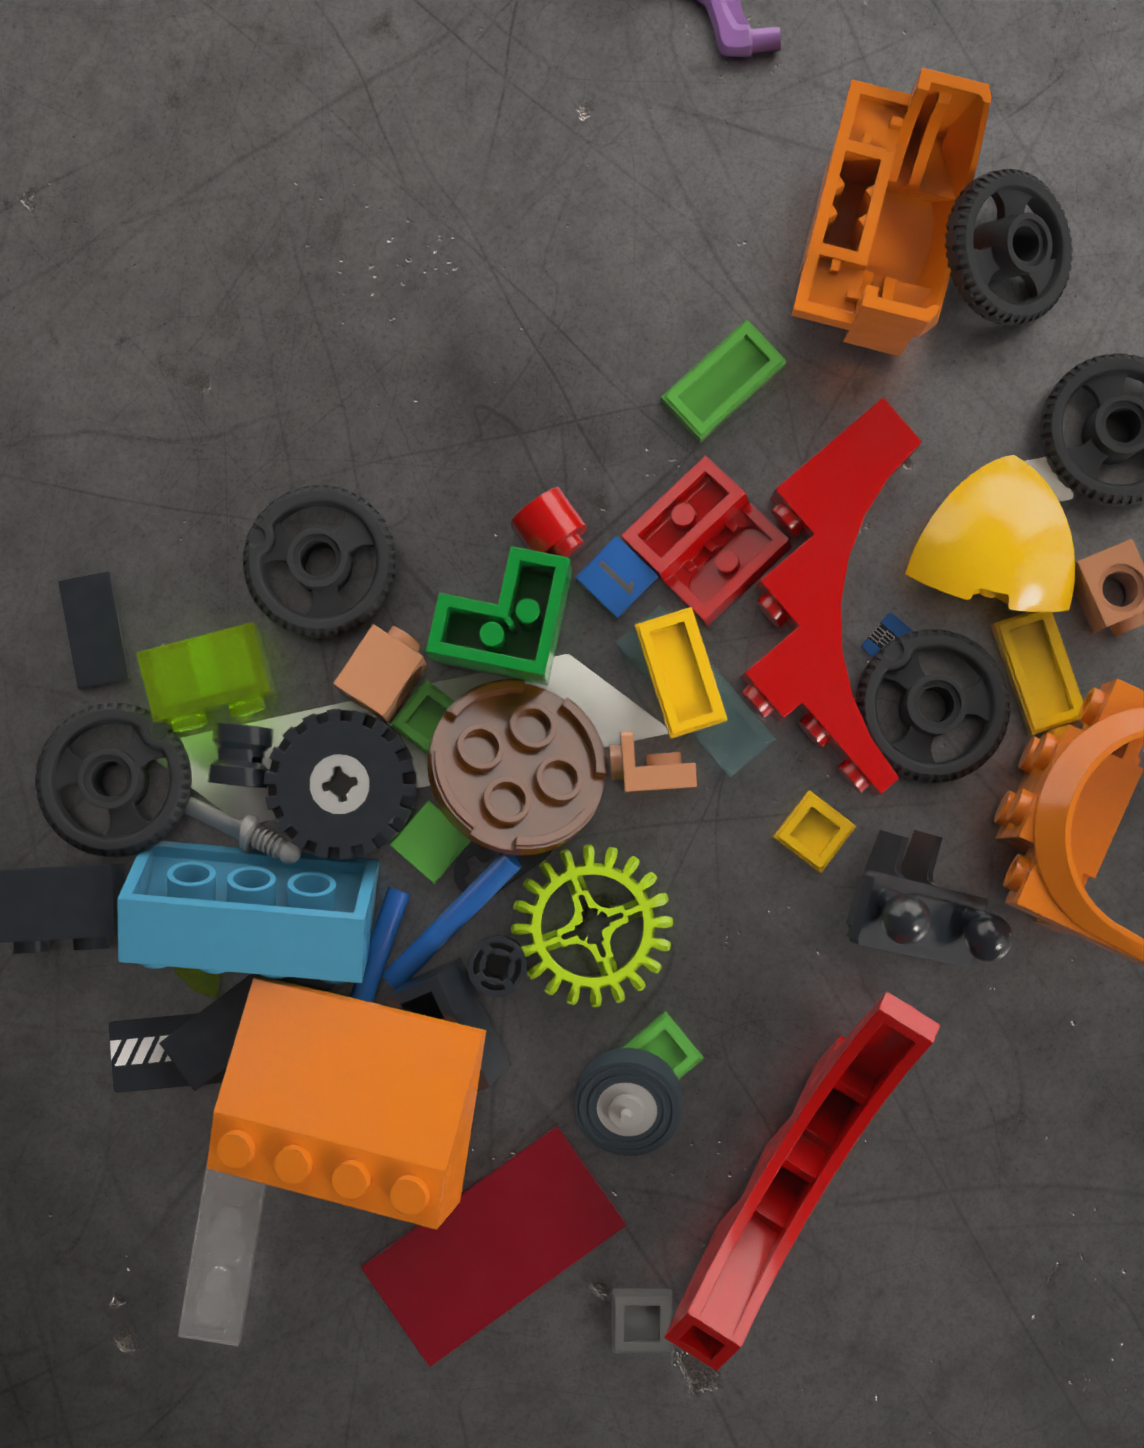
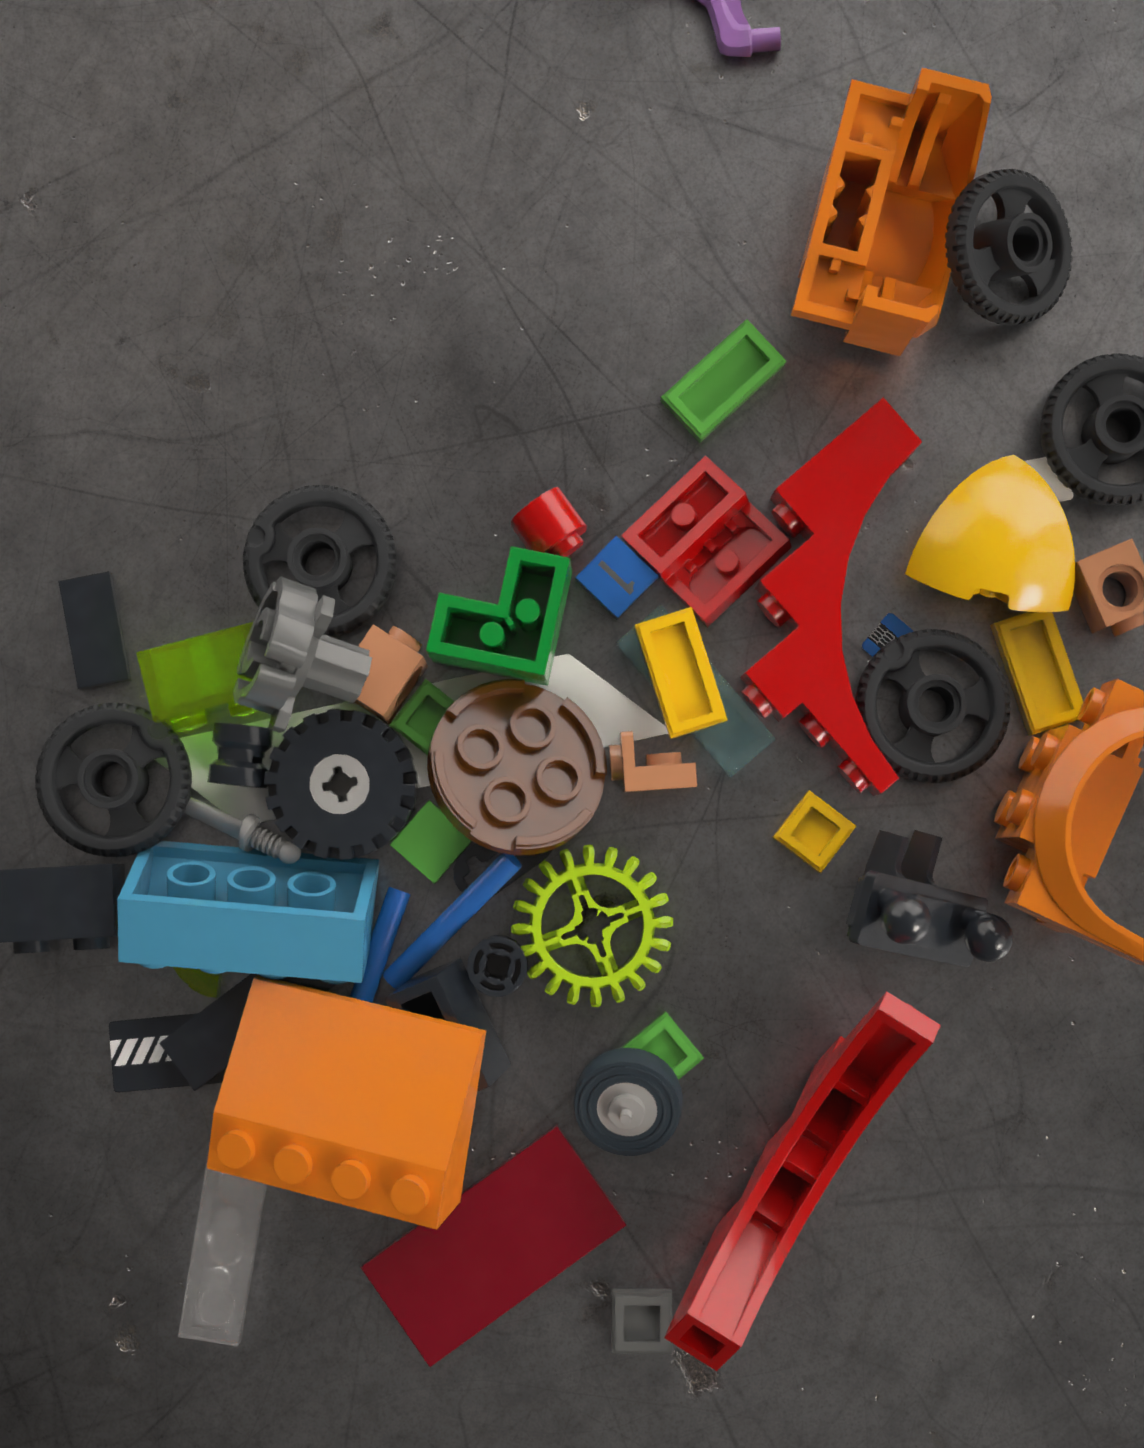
none -> dark grey piece [233,576,372,733]

